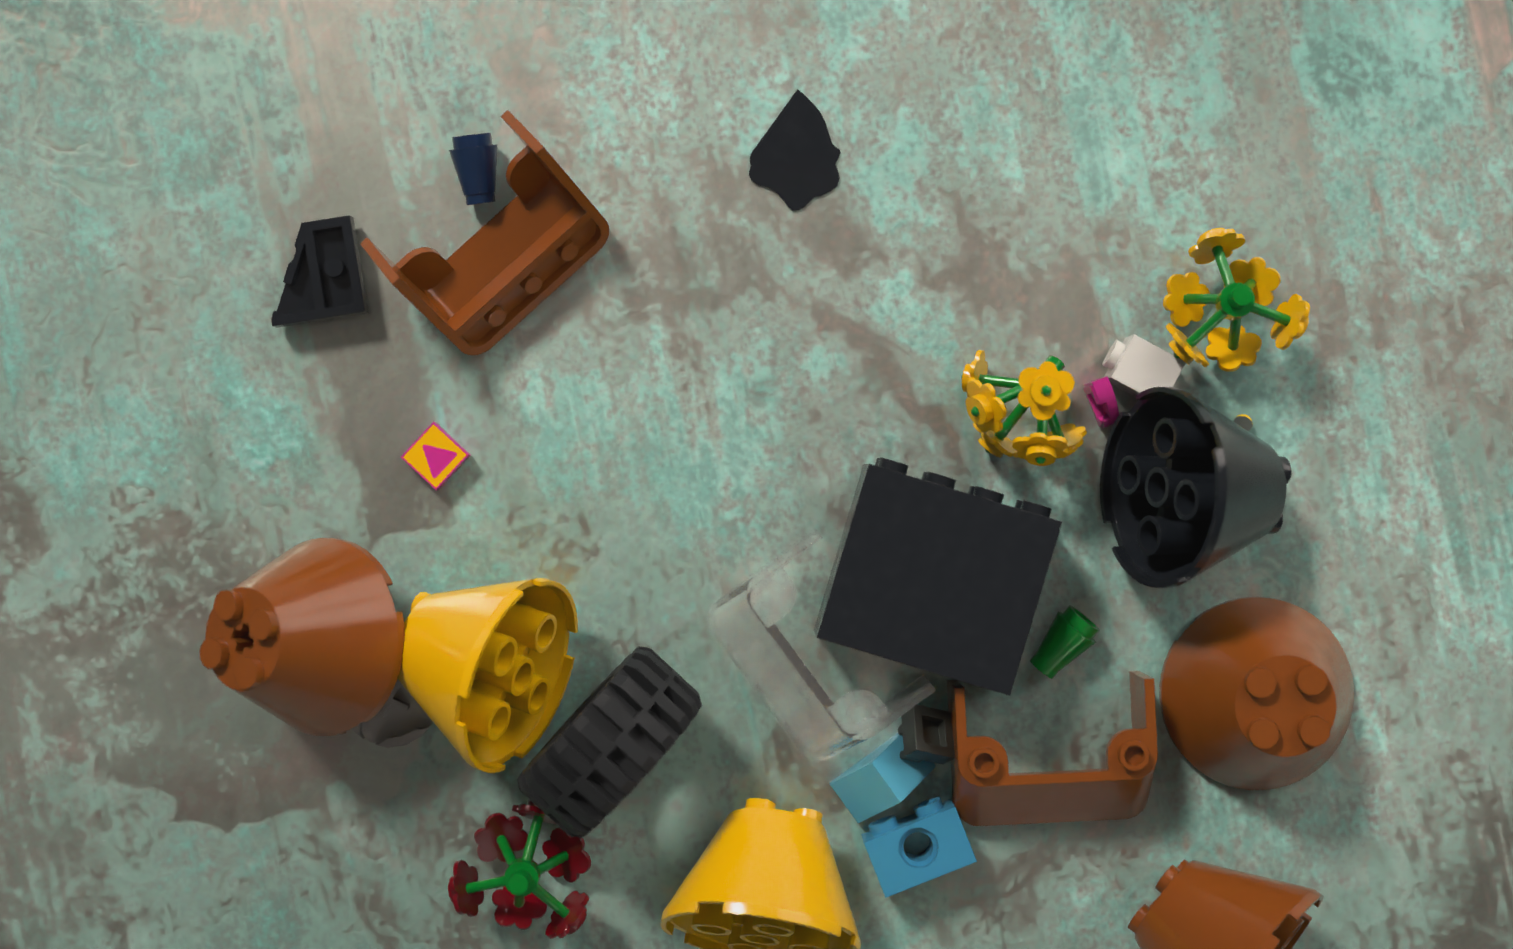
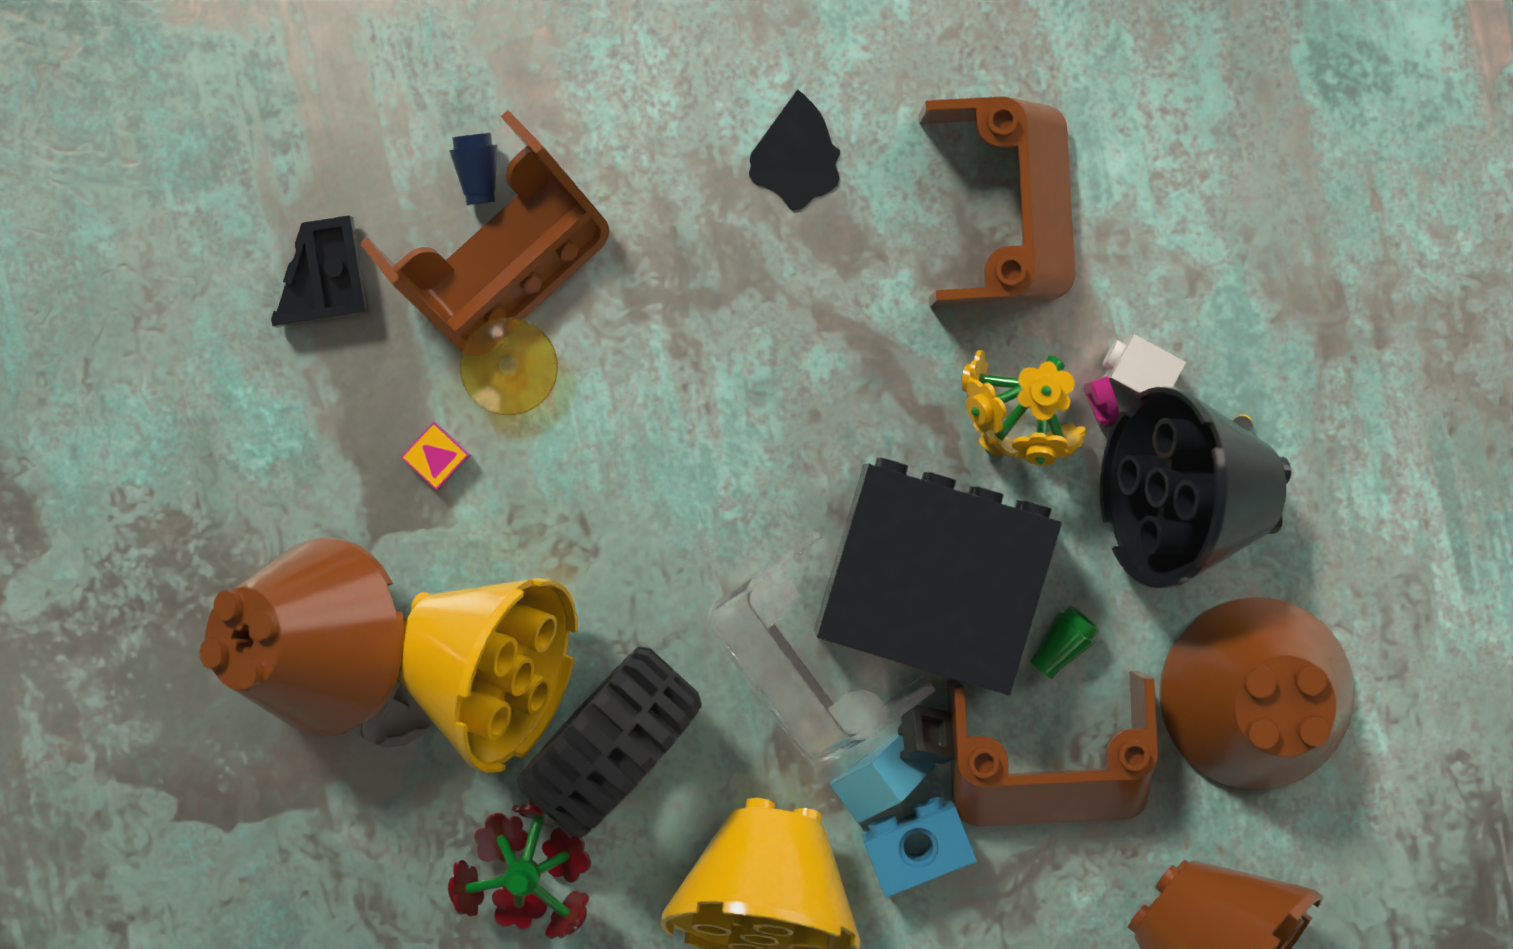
yellow plant [1163,228,1310,372] -> none
none -> clear yellow dish [460,318,558,415]
none -> dark orange windscreen [919,96,1075,307]

